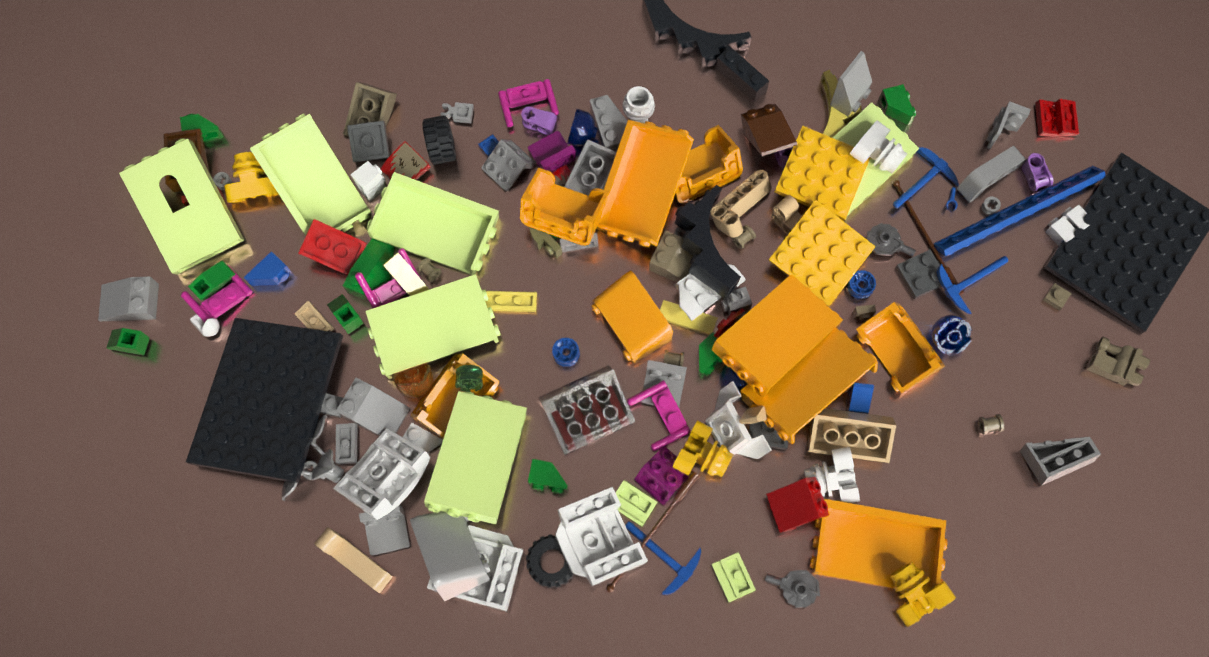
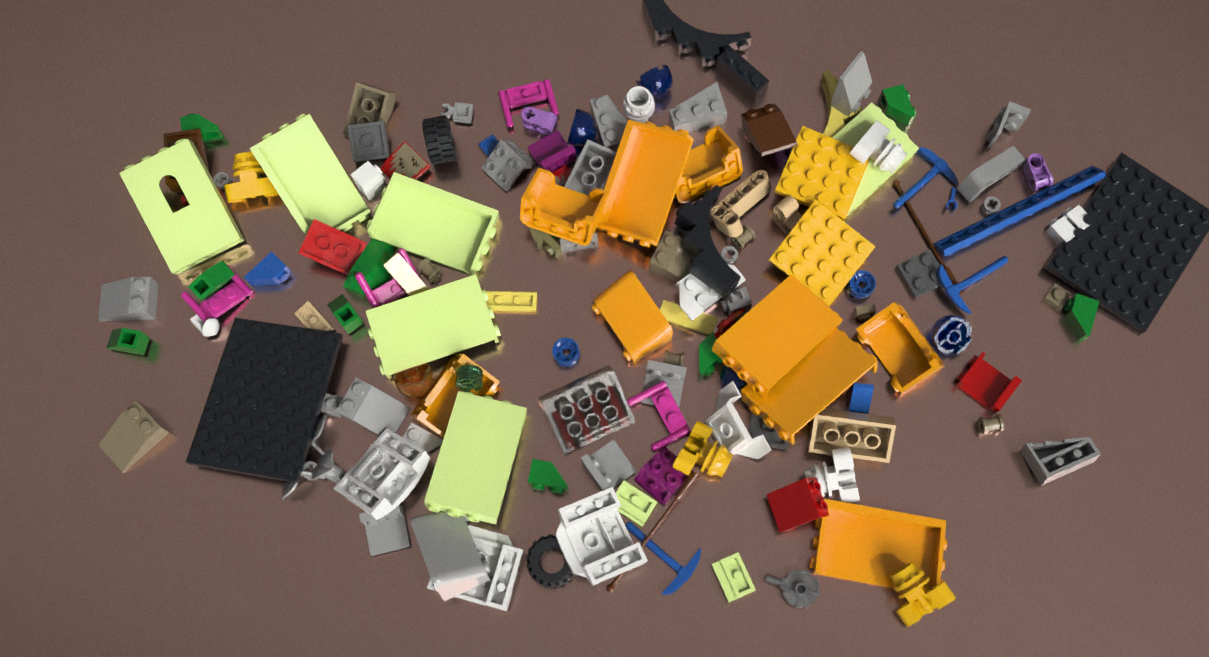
tan beam [314,527,393,593] -> none
light grey plate [335,423,357,464] -> none
tan slope [739,406,767,424] -> none
flat silver piece [867,223,916,257] -> none
red slope [1035,99,1079,137] -> none
dark tan hips [1086,336,1151,386] -> none
none -> dark tan slope [99,400,170,473]
none -> light grey bracket [581,440,636,491]
none -> clear blue cylinder [636,65,673,99]
none -> light grey wedge [669,82,727,132]
none -> light grey bush [720,246,738,264]
none -> red panel [955,352,1022,414]
none -> green slope [1065,293,1099,341]

